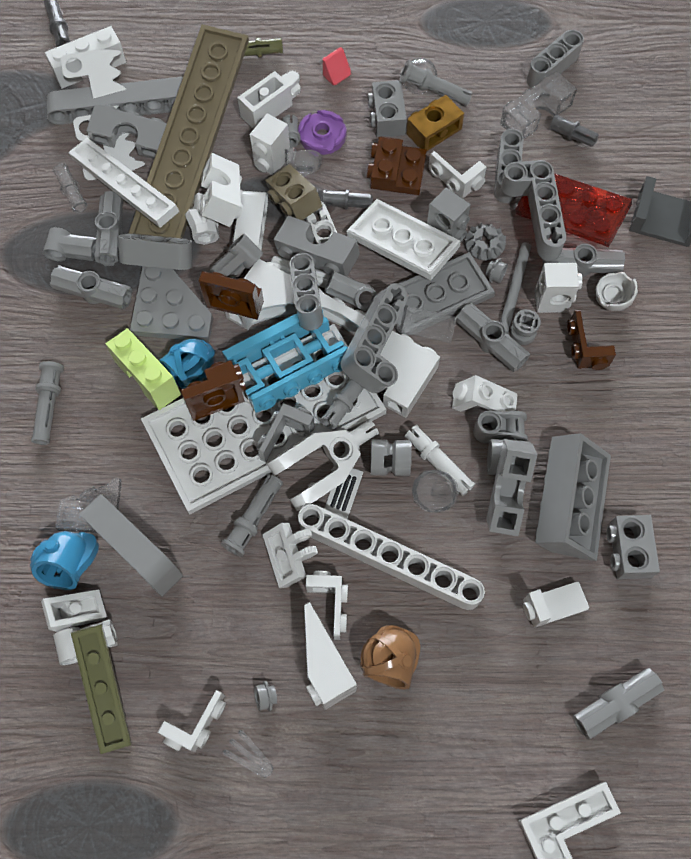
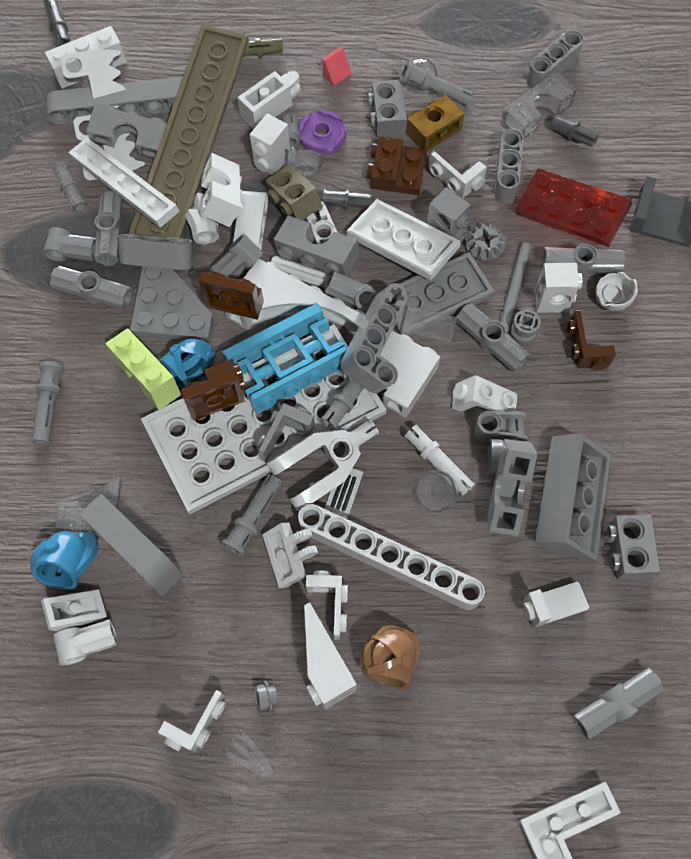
olive tile [71,624,132,755] -> none
light grey beam [289,253,323,330] -> none
light grey wheel [371,439,411,476] -> none
light grey plate [486,259,508,283] -> none
light grey beam [501,160,566,261] -> none

